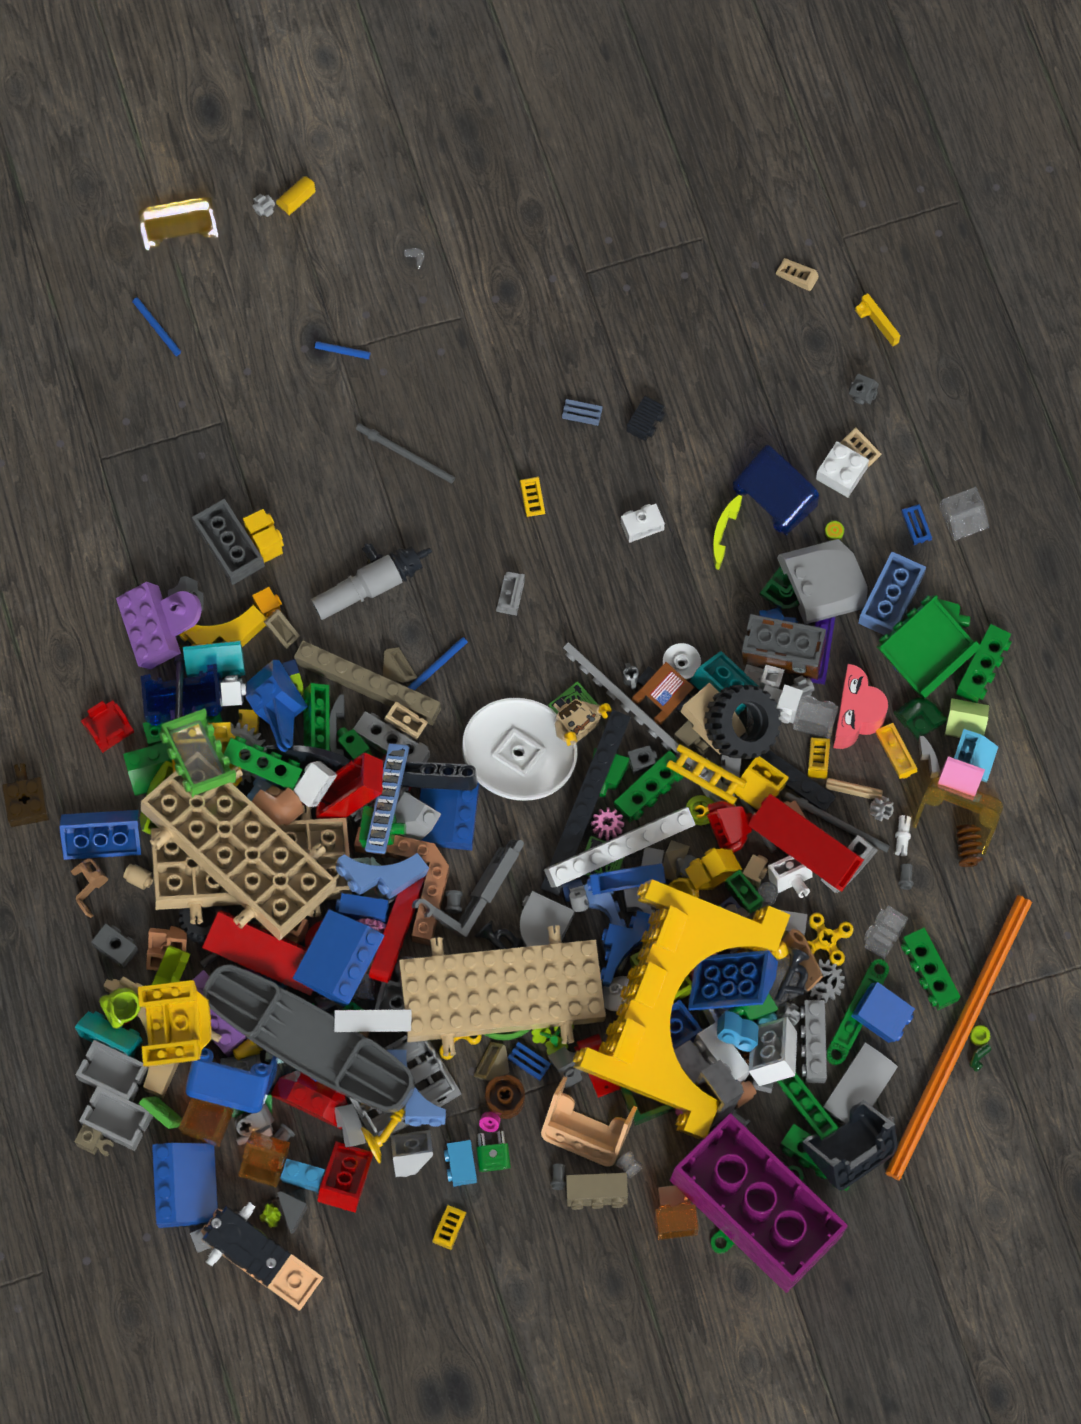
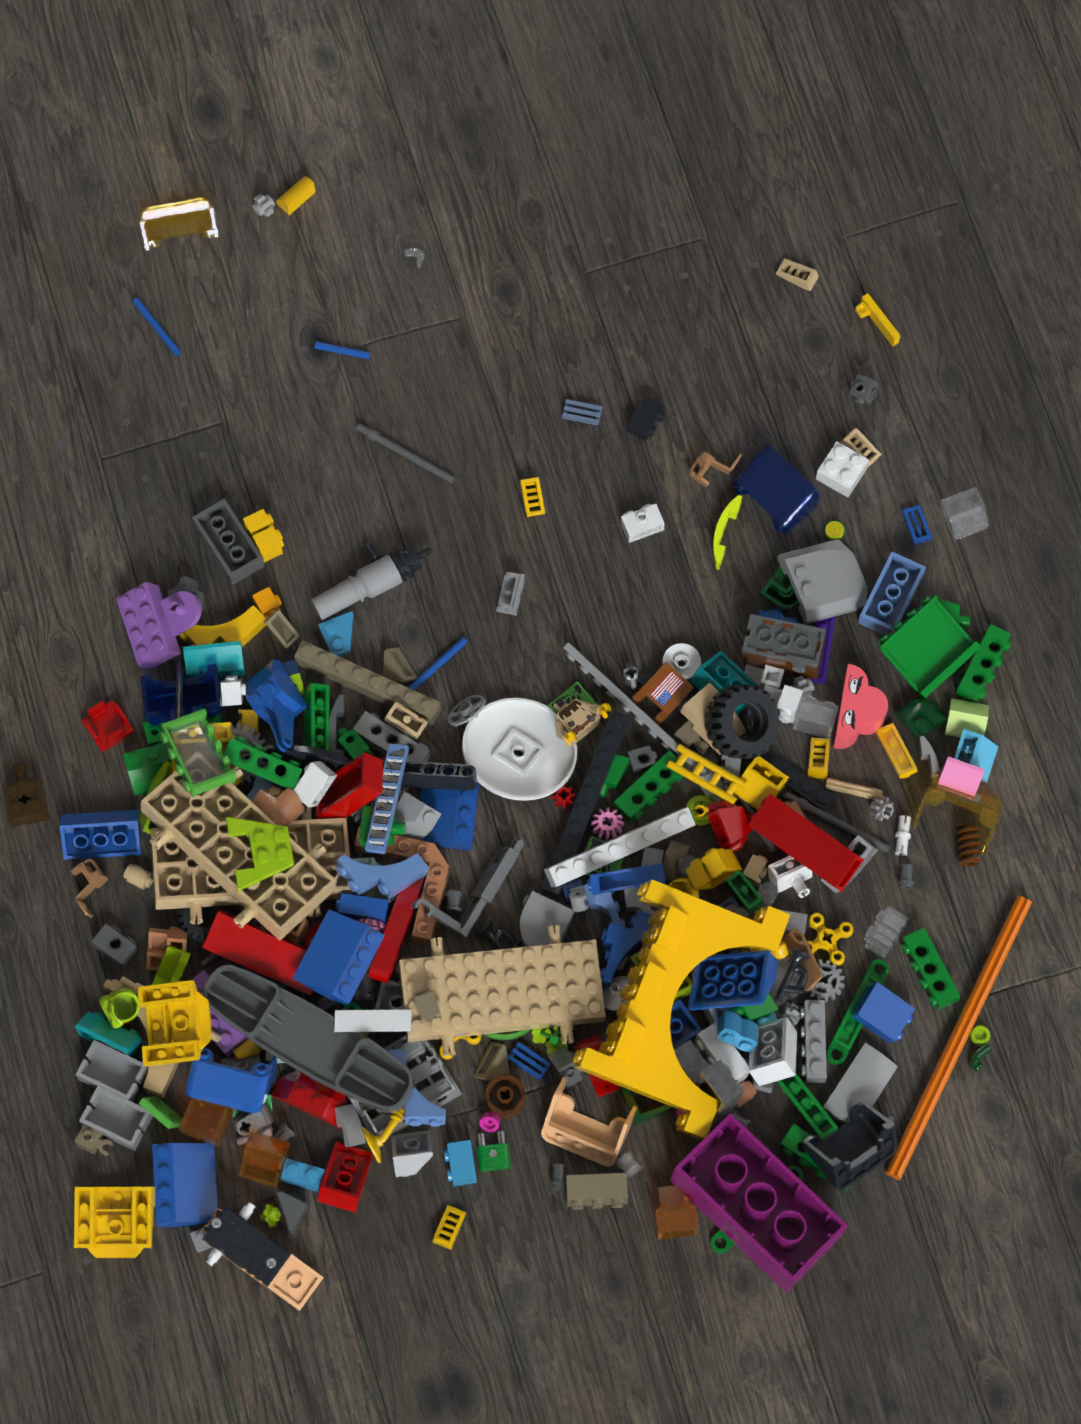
none -> yellow slope [74,1187,155,1258]
none -> lime wing [226,817,294,891]
none -> dark azure wing [318,611,354,657]
none -> dark tan brick [413,990,441,1024]
none -> light grey wheel [448,695,486,727]
none -> red gear [552,785,576,810]
none -> medium nougat piece [689,451,742,487]

